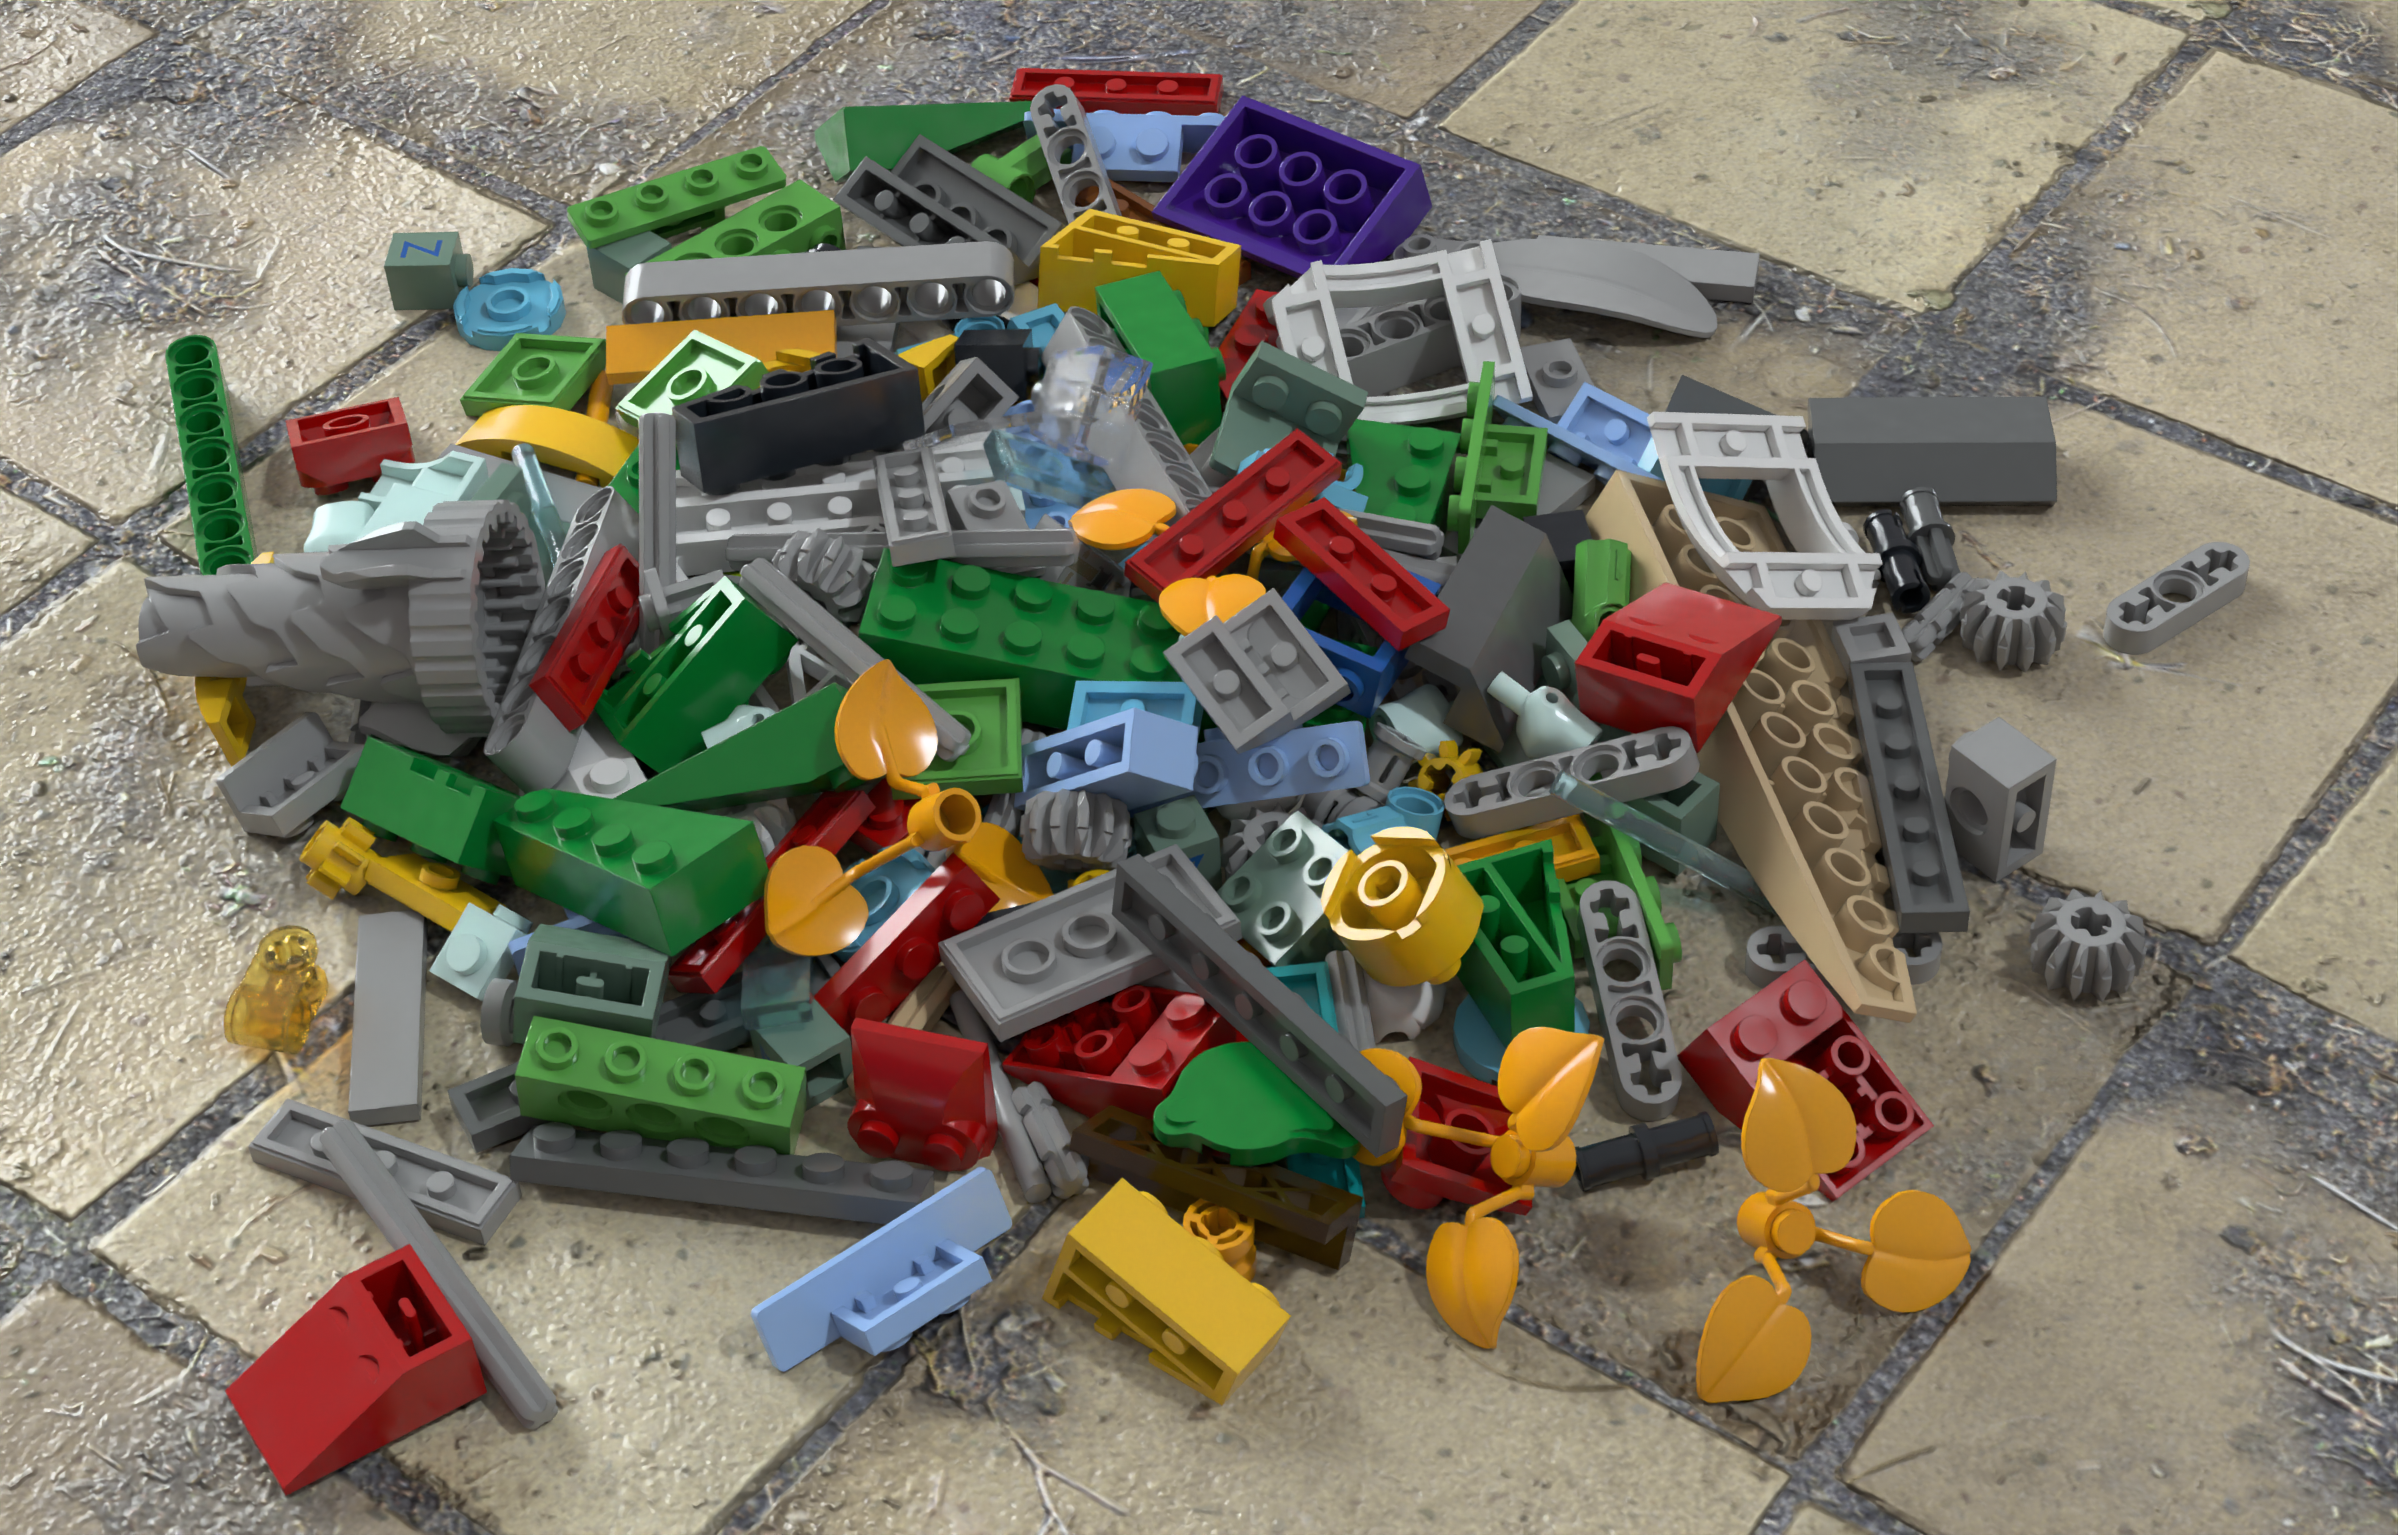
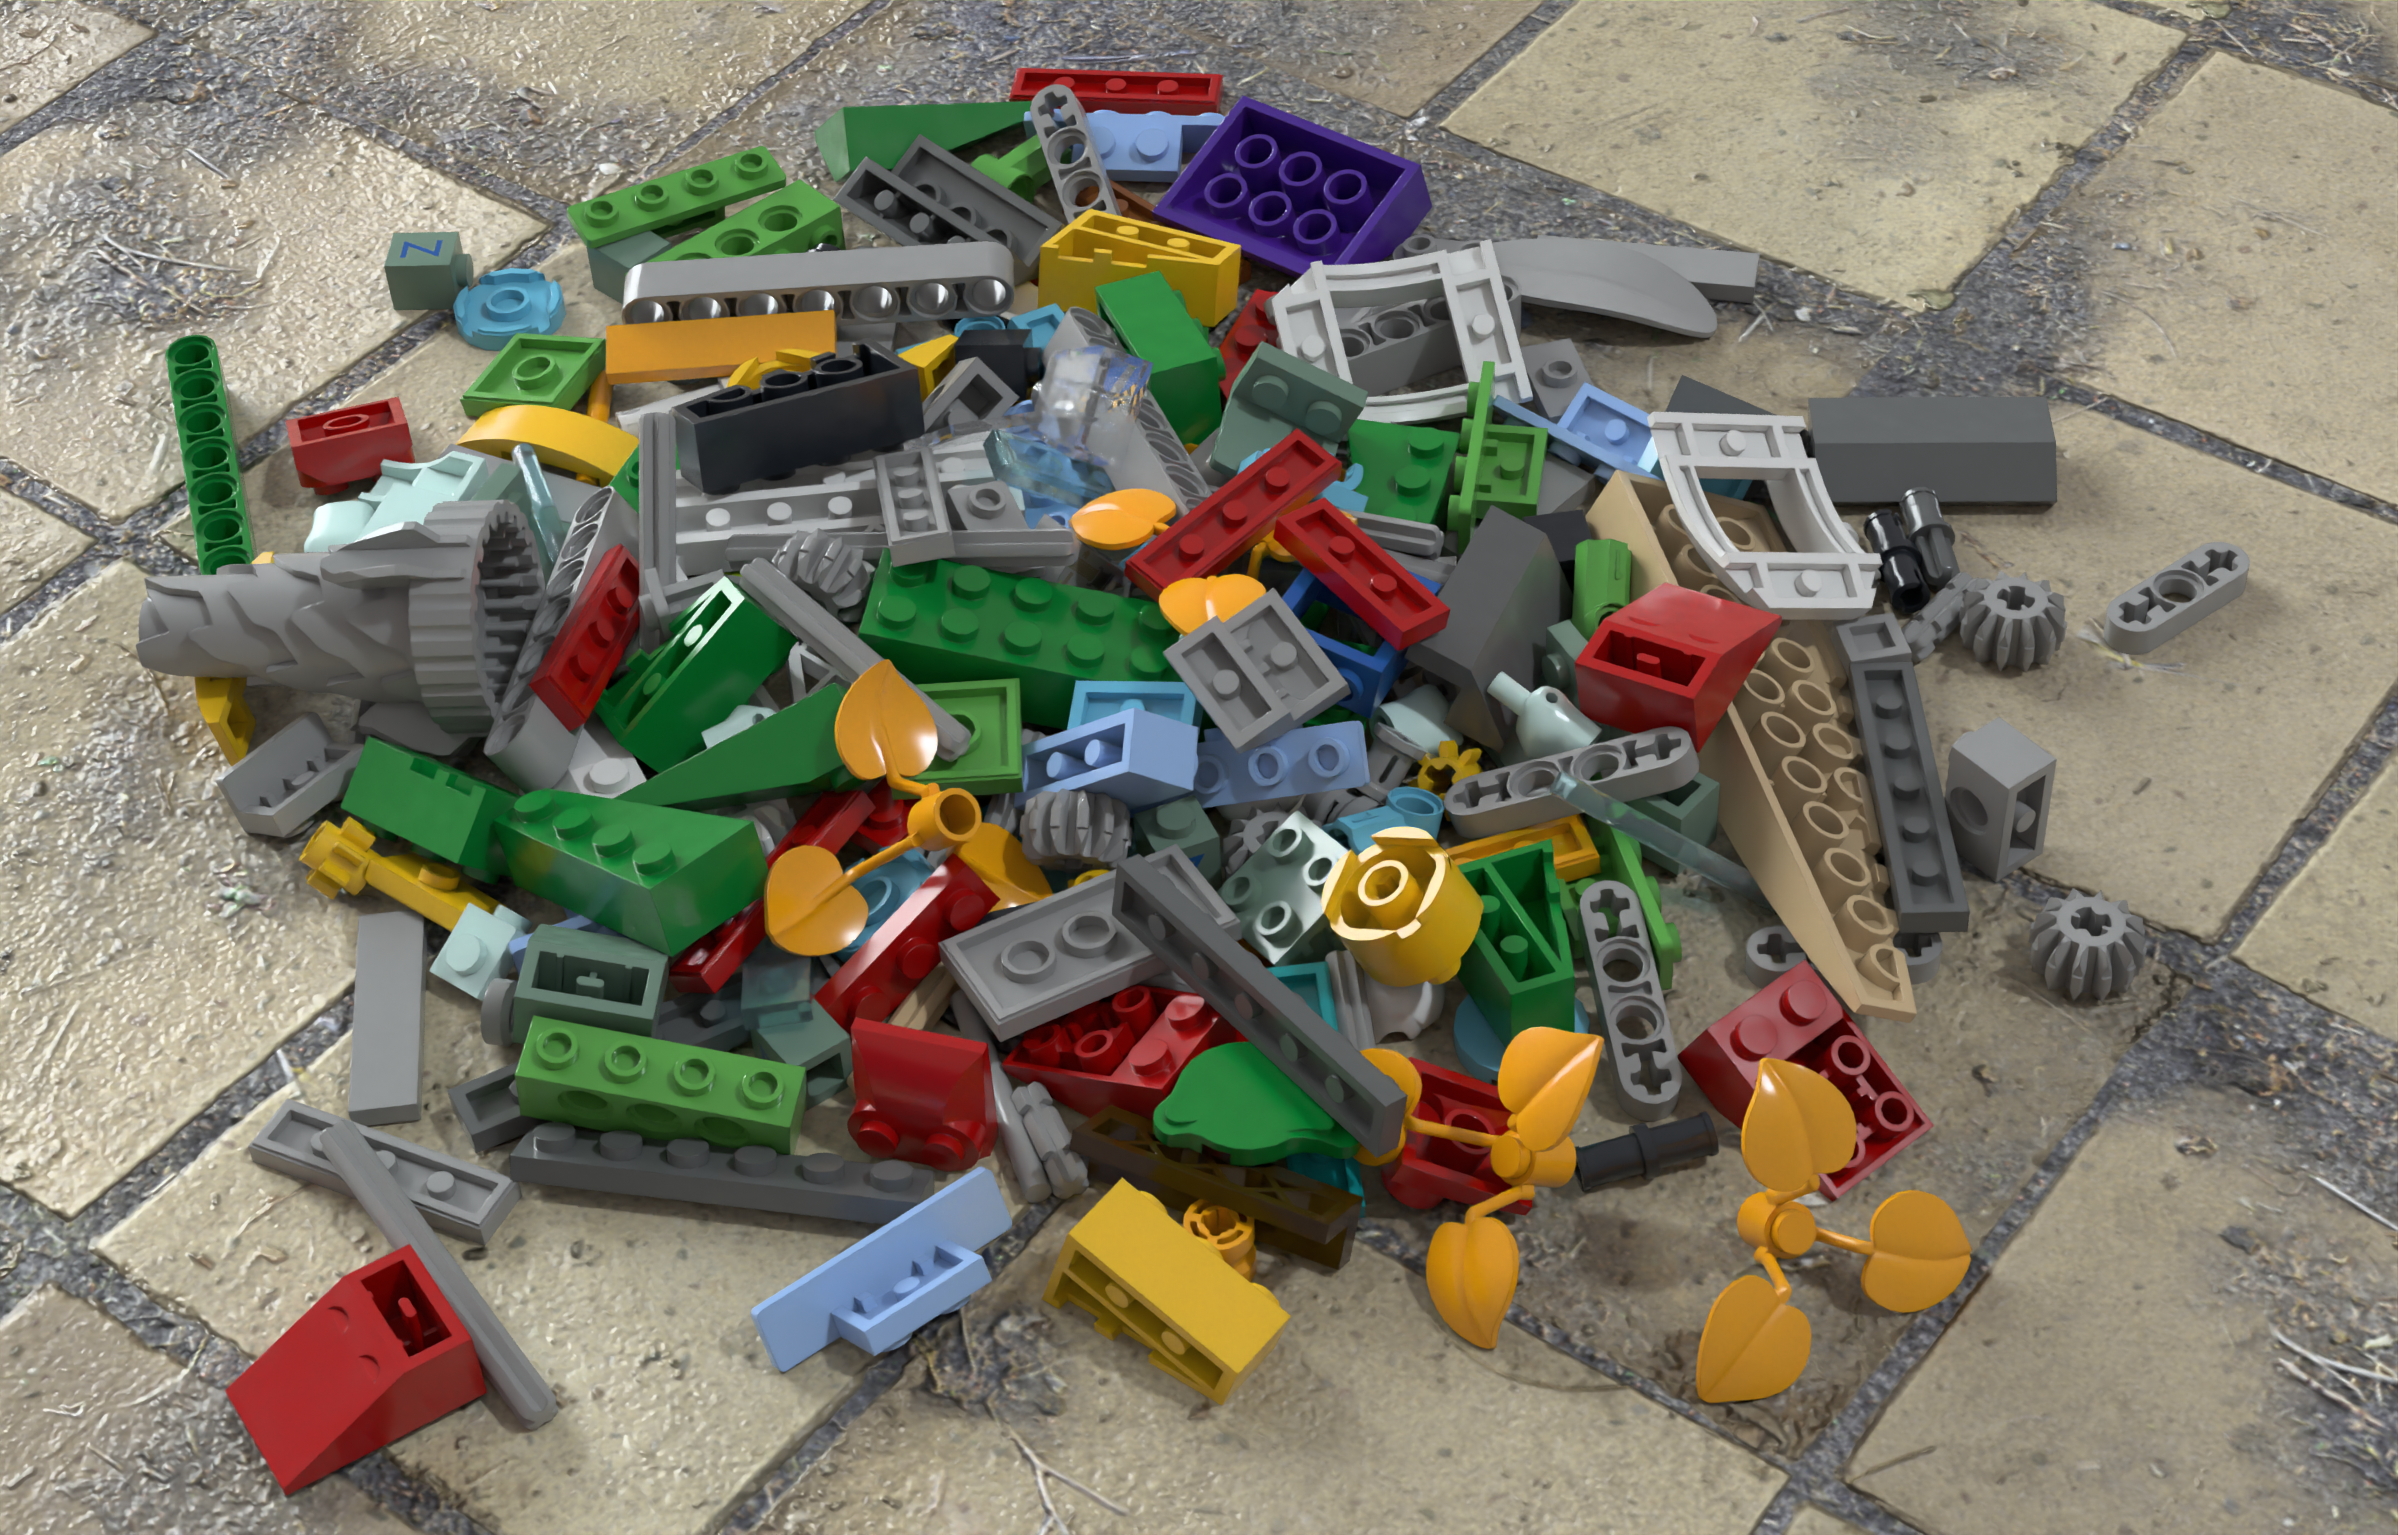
clear yellow piece [224,925,329,1055] -> none
bright green tile [615,330,769,448] -> none

